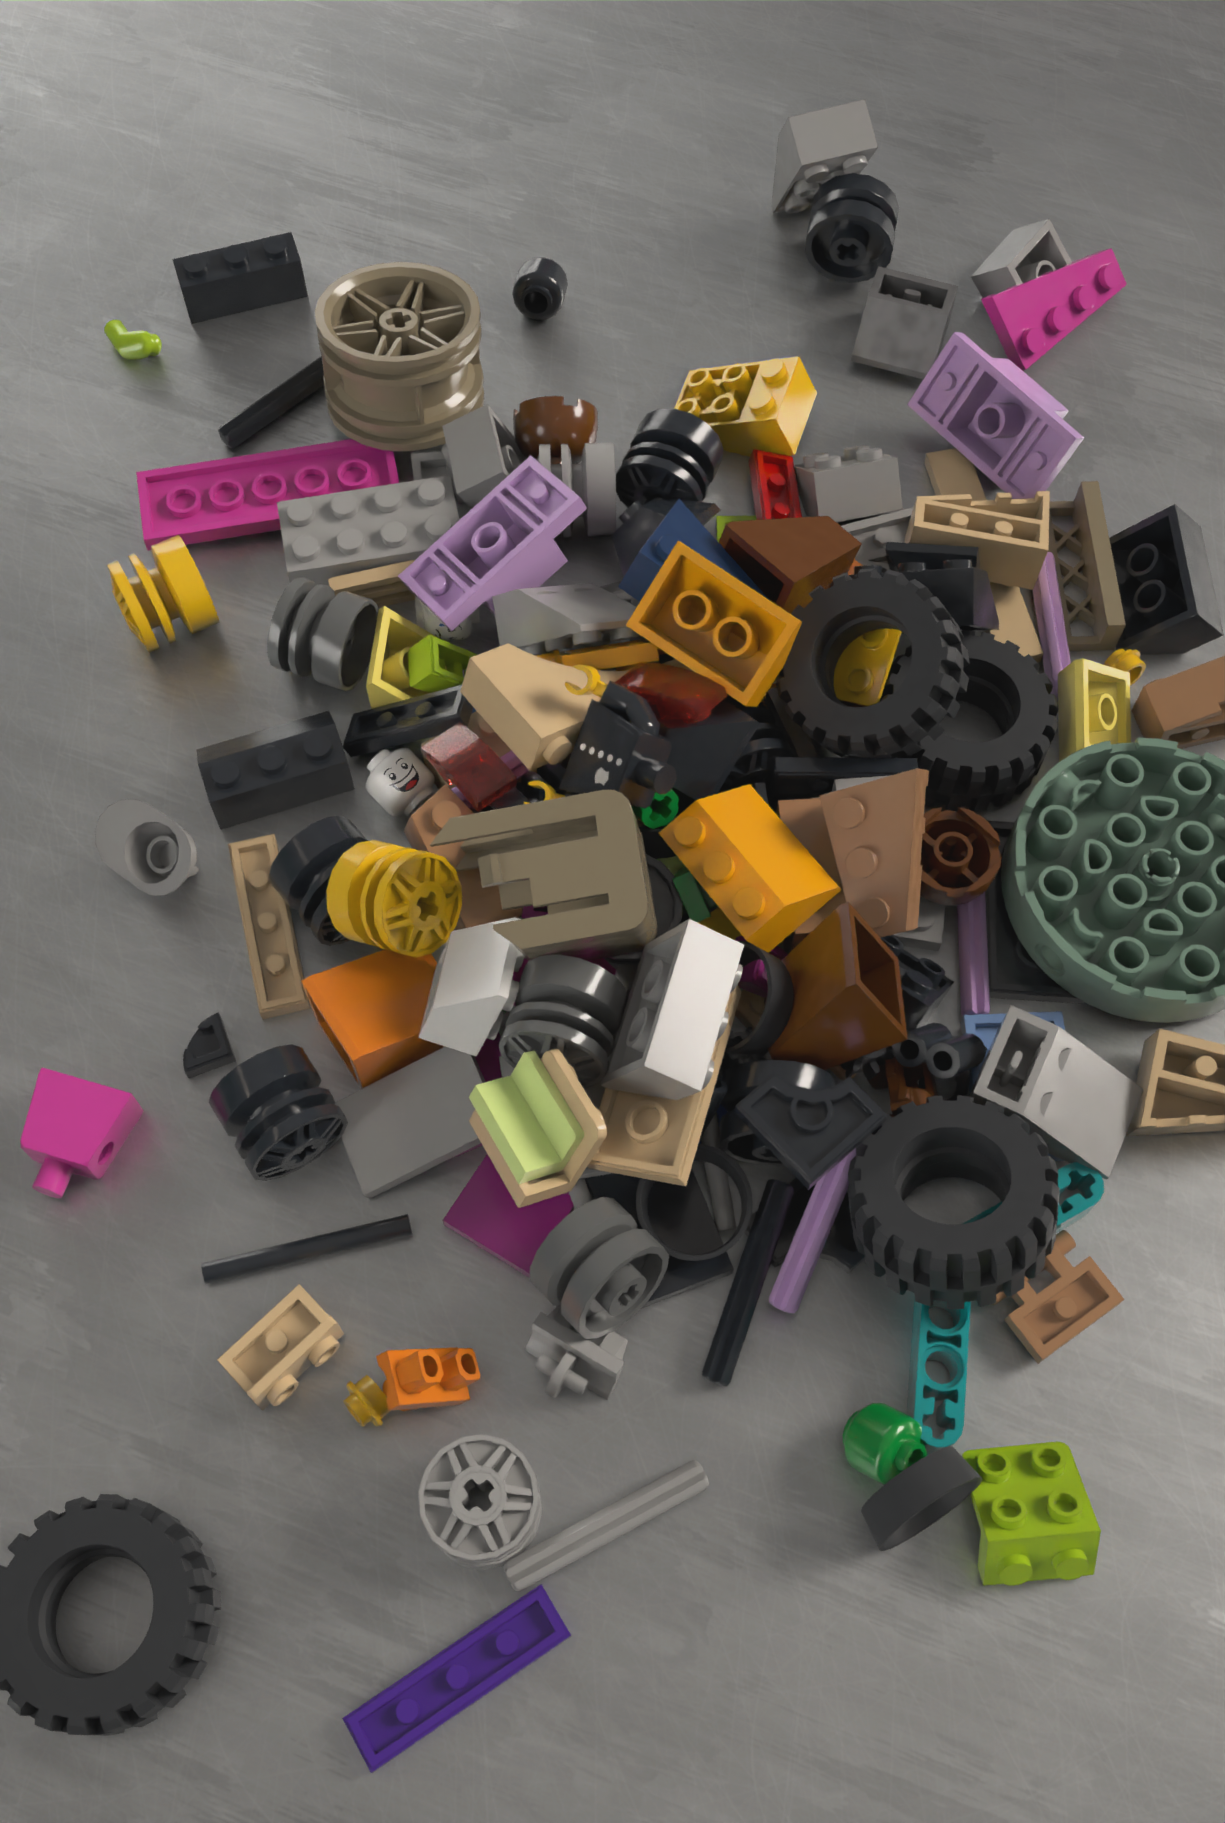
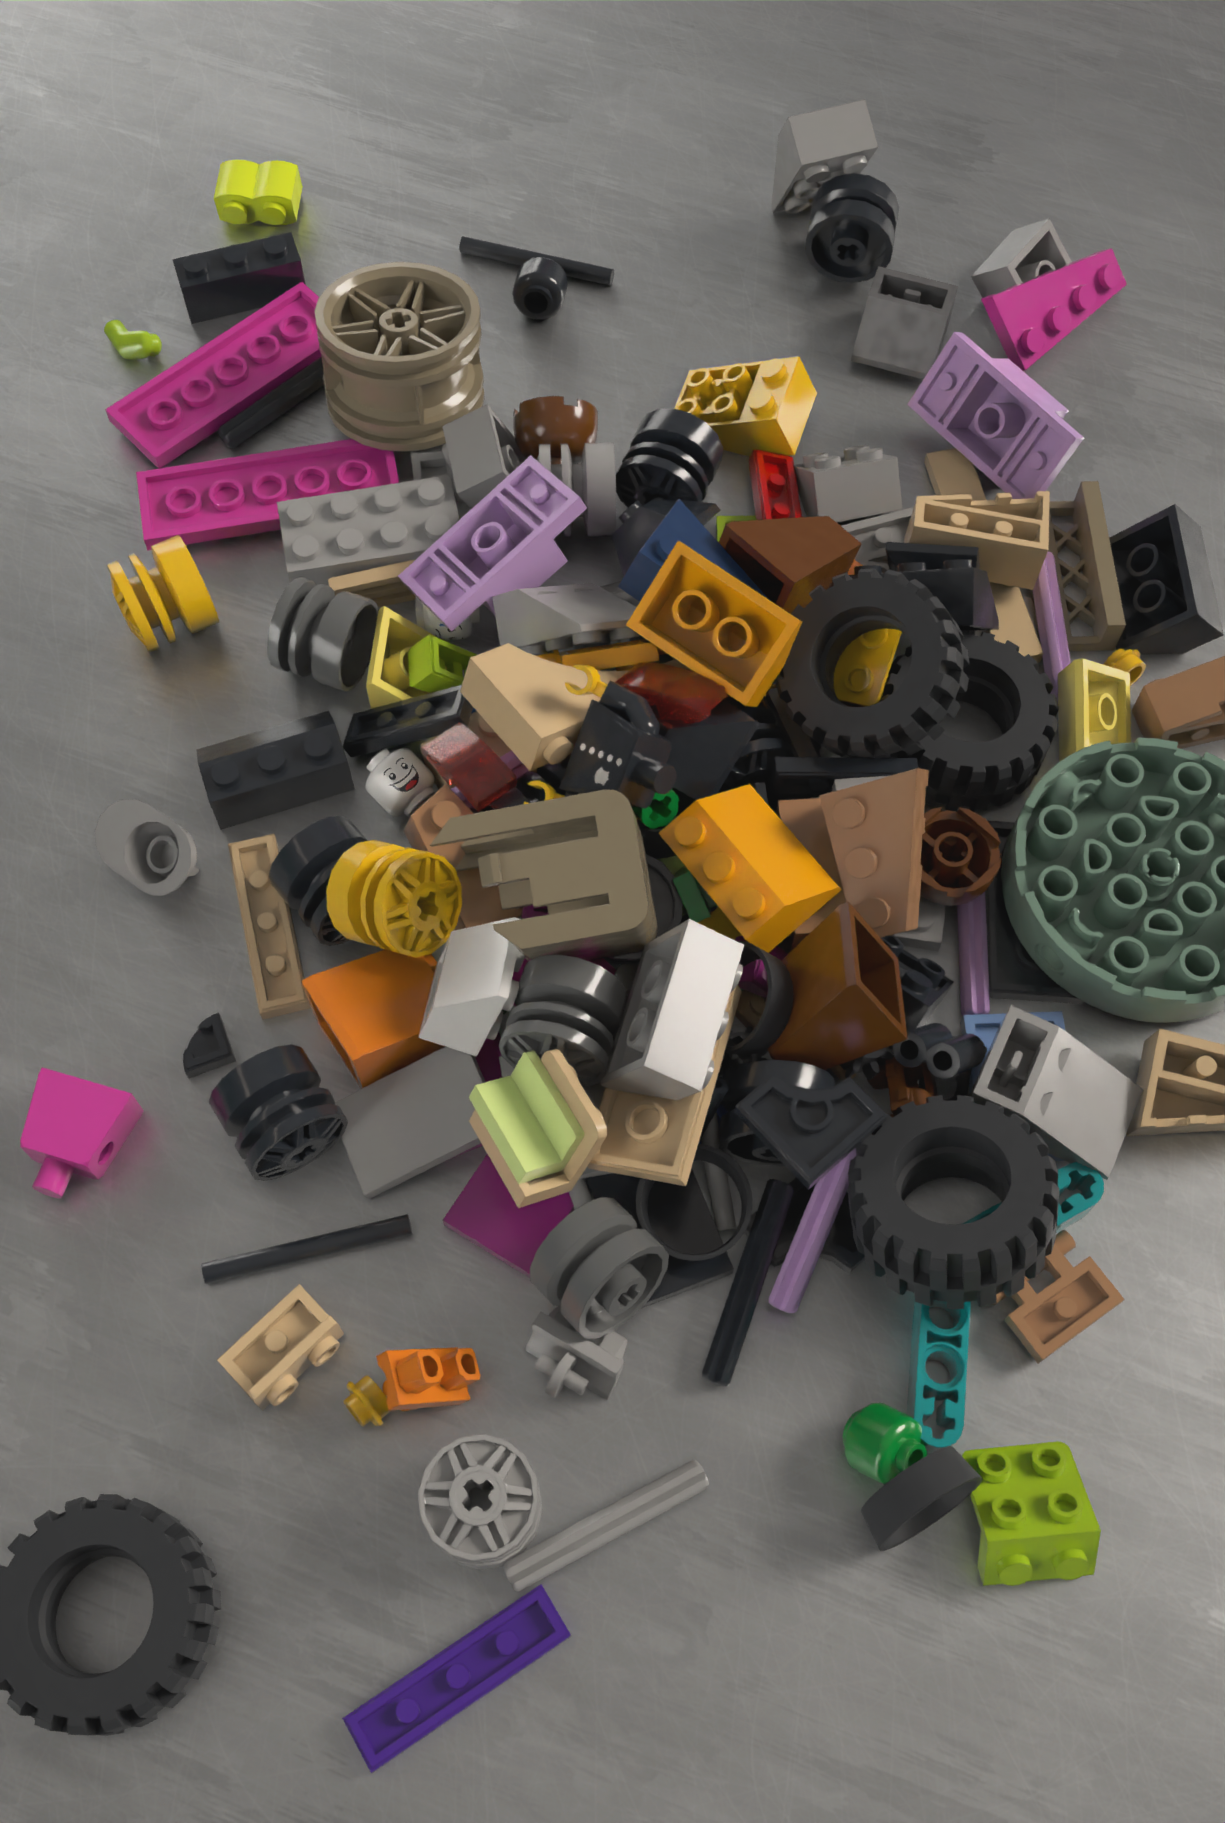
none -> dark pink plate [105,282,321,469]
none -> neon yellow brick [213,159,303,225]
none -> black bar [459,236,614,285]

